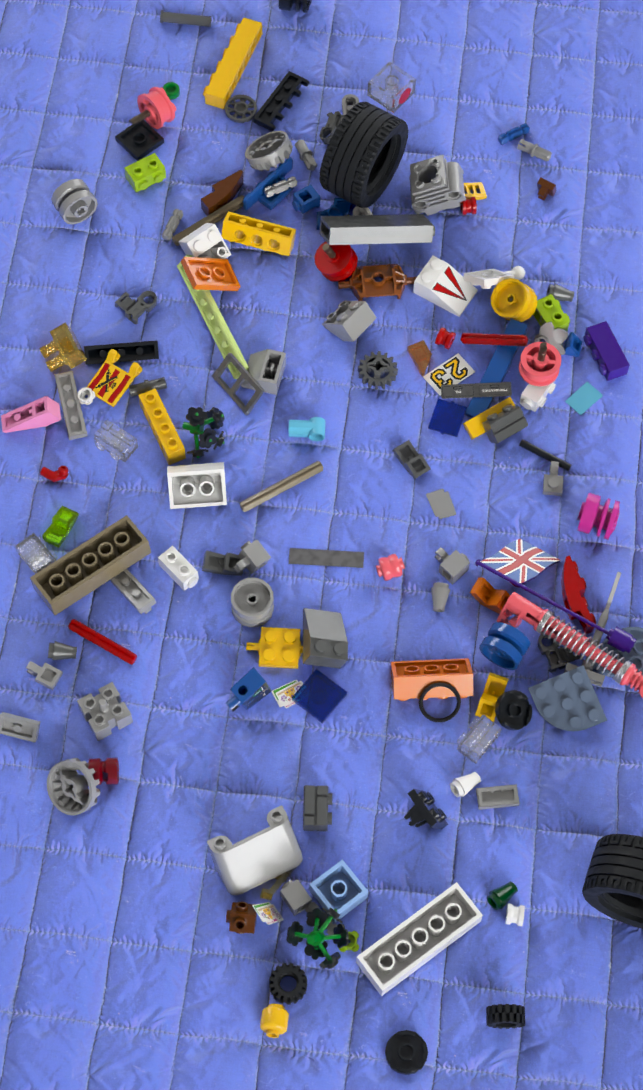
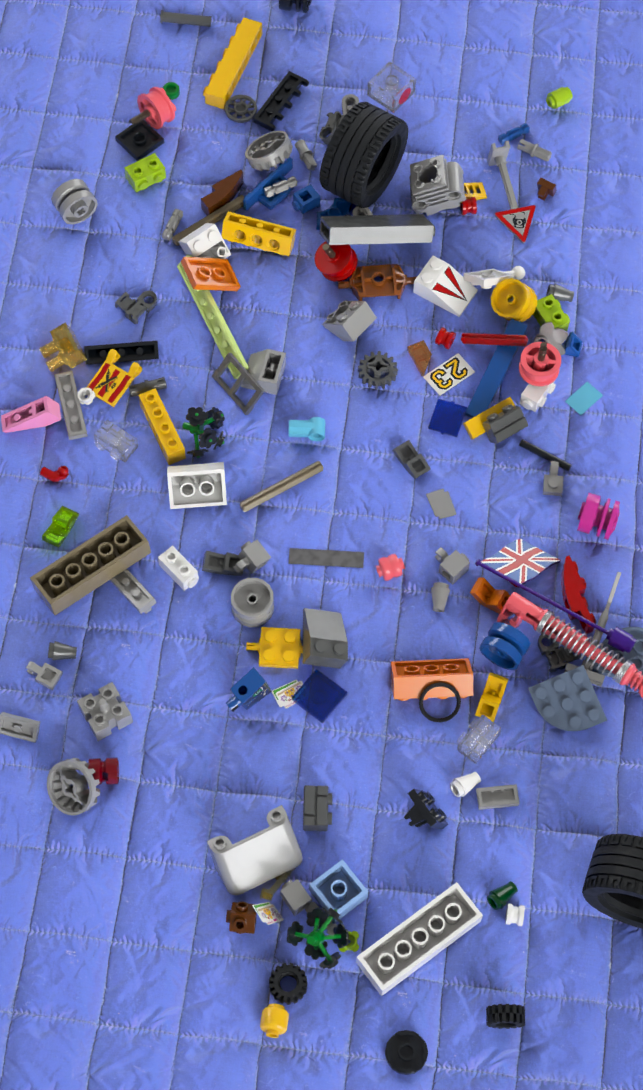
clear brick [15,533,58,574] -> none
red axle [68,619,137,665] -> none
flat silver sticker [441,382,512,399] -> none
black tile [495,690,532,730] -> none
dark purple brick [583,321,630,381] -> none
none -> light grey piece [487,141,536,244]
none -> lime brick [546,87,573,109]

